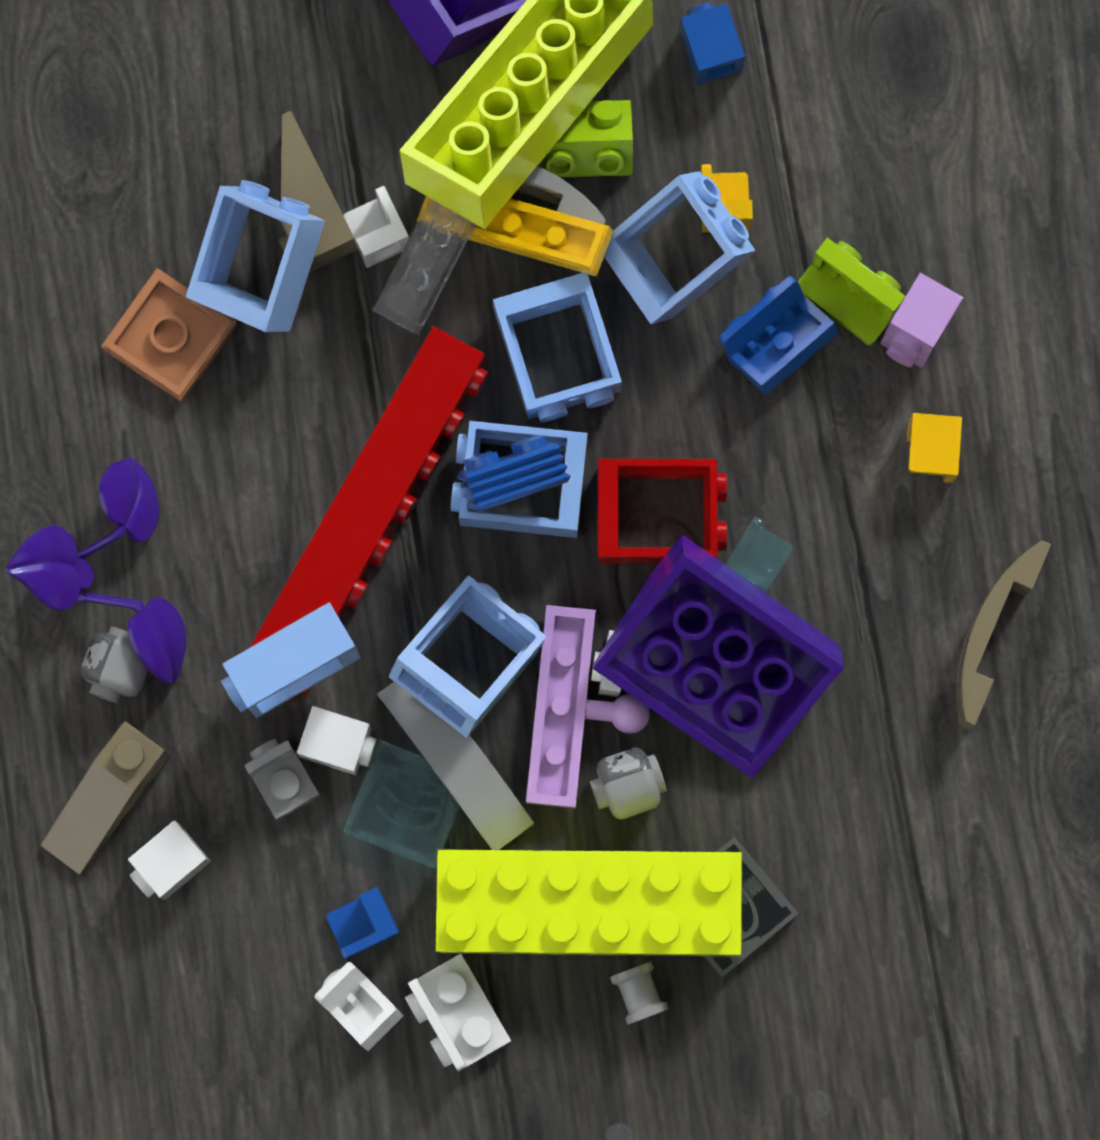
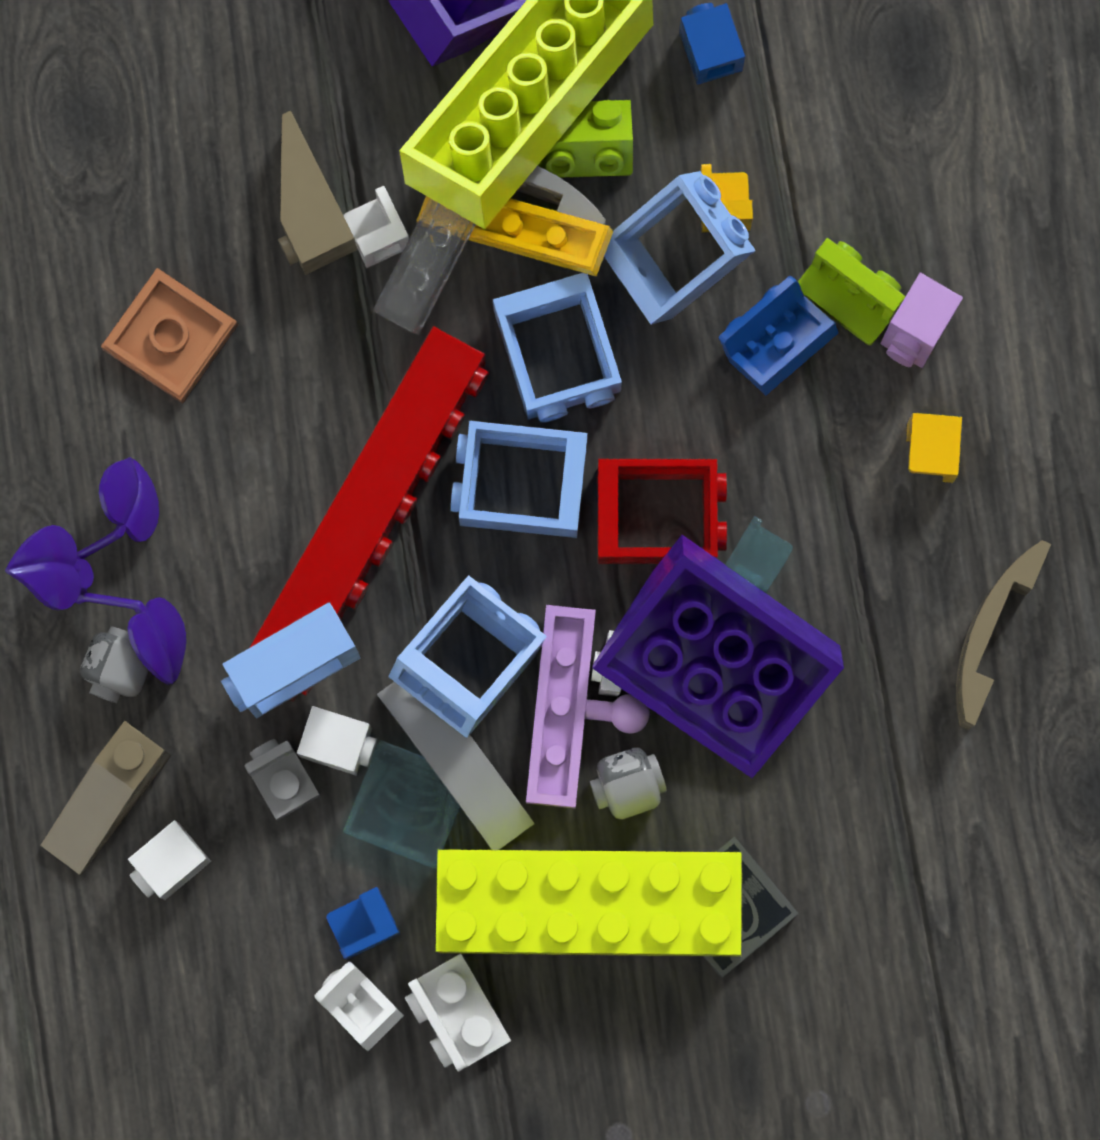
light blue window [186,180,326,332] -> none
blue brick [457,435,571,511] -> none
light grey bush [610,962,669,1025] -> none

